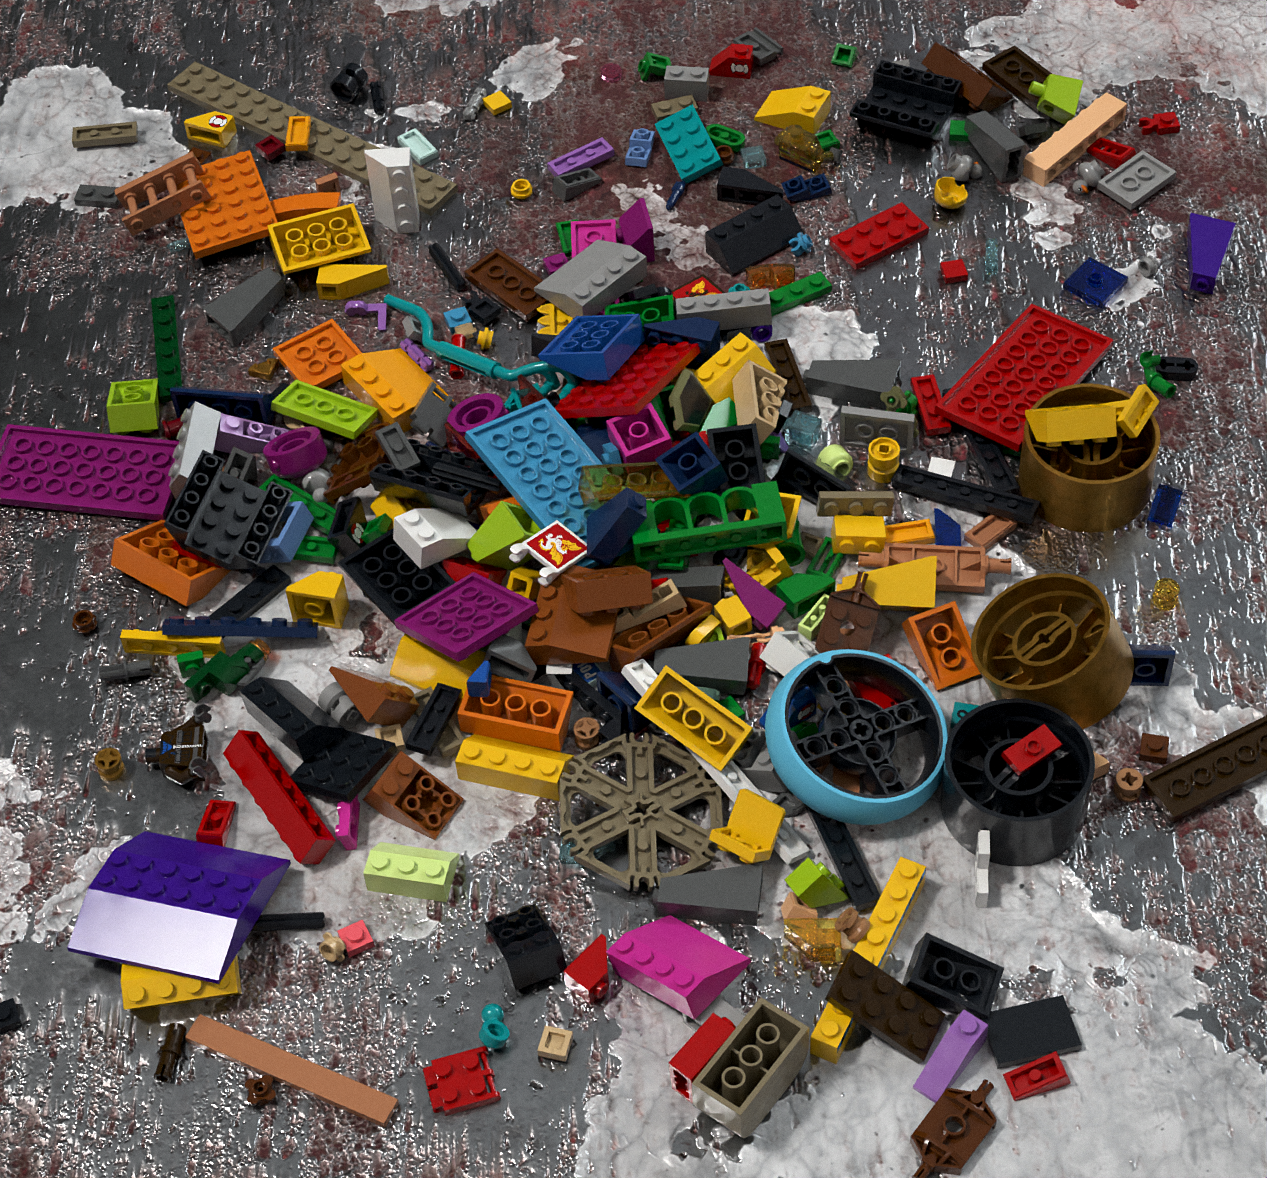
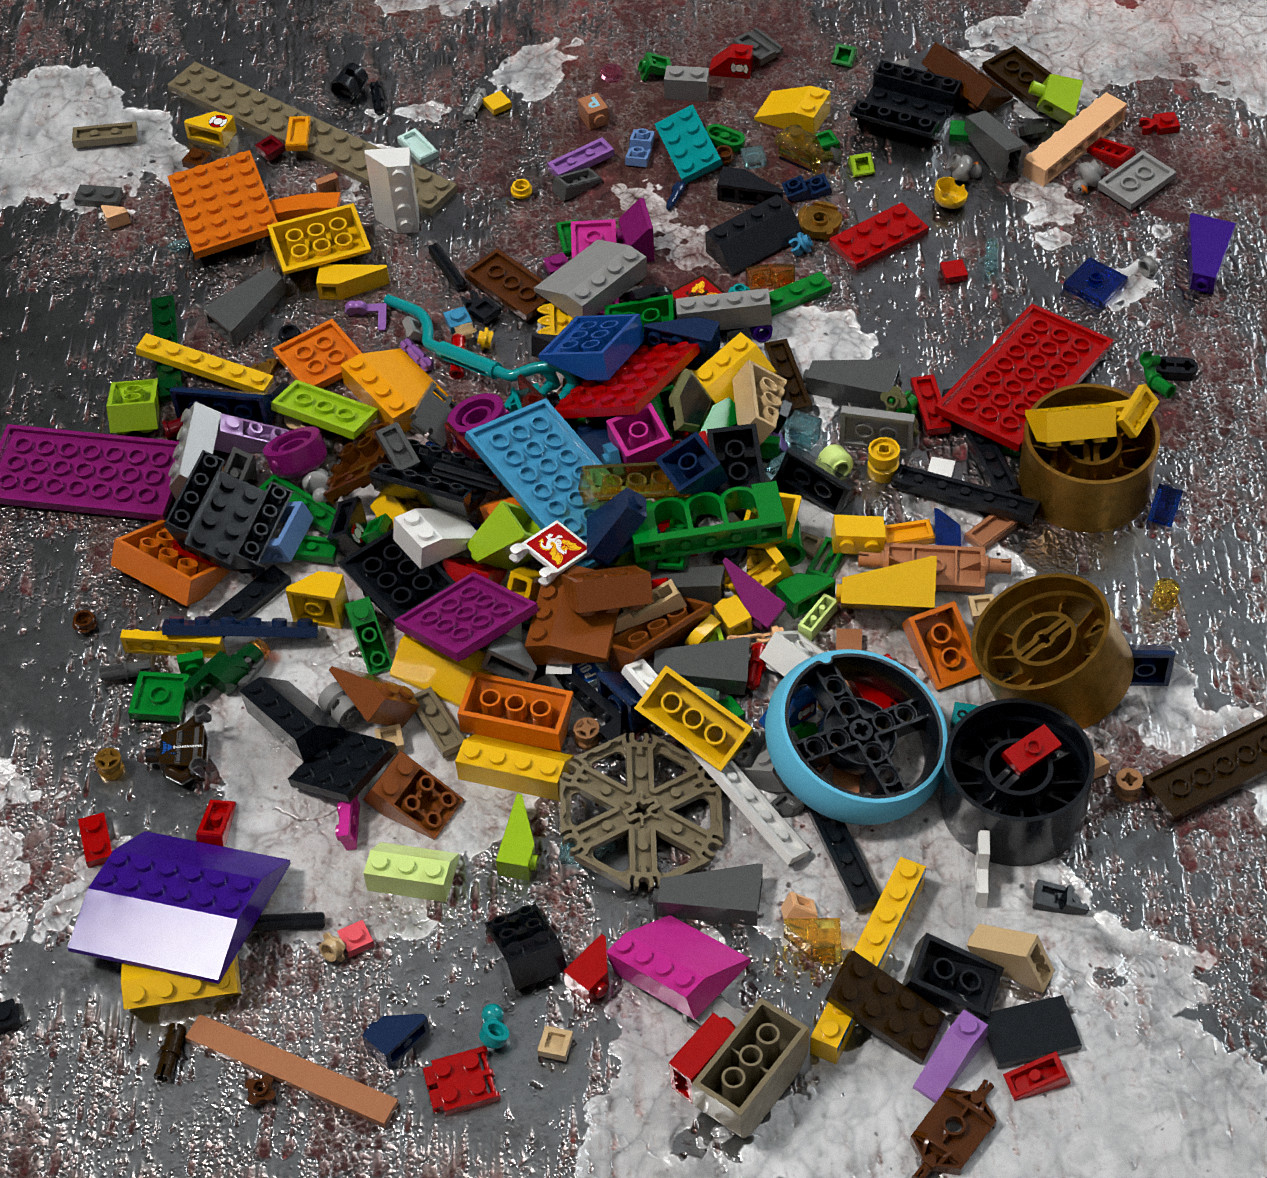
nougat fence [114,152,211,236] -> none
red brick [223,730,336,864] -> none
black plate [405,683,463,756] -> none
blue slope [466,661,492,697] -> none
dark tan plate [651,95,698,122] -> none
yellow bracket [709,789,786,864] -> none
lime slope [784,857,848,908] -> none
reddish brown plate [814,571,881,654] -> none
dark tan plate [816,491,894,517] -> none
medium nougat wheel [834,907,870,943] -> none
reddish brown plate [1139,733,1169,764] -> none
none -> red plate [78,812,113,868]
none -> light nougat slope [101,205,131,230]
none -> green plate [128,671,190,722]
none -> yellow plate [136,333,274,393]
none -> black plate [278,324,301,344]
none -> green slope [344,596,392,675]
none -> dark blue slope [362,1014,430,1069]
none -> lime slope [496,793,539,881]
none -> nougat brick [578,93,609,130]
none -> clear light blue piece [764,445,800,475]
none -> pearl gold plate [798,201,842,241]
none -> lime slope [847,152,875,178]
none -> tan slope [967,924,1055,993]
none -> tan plate [968,594,994,622]
none -> black slope [1032,879,1089,915]

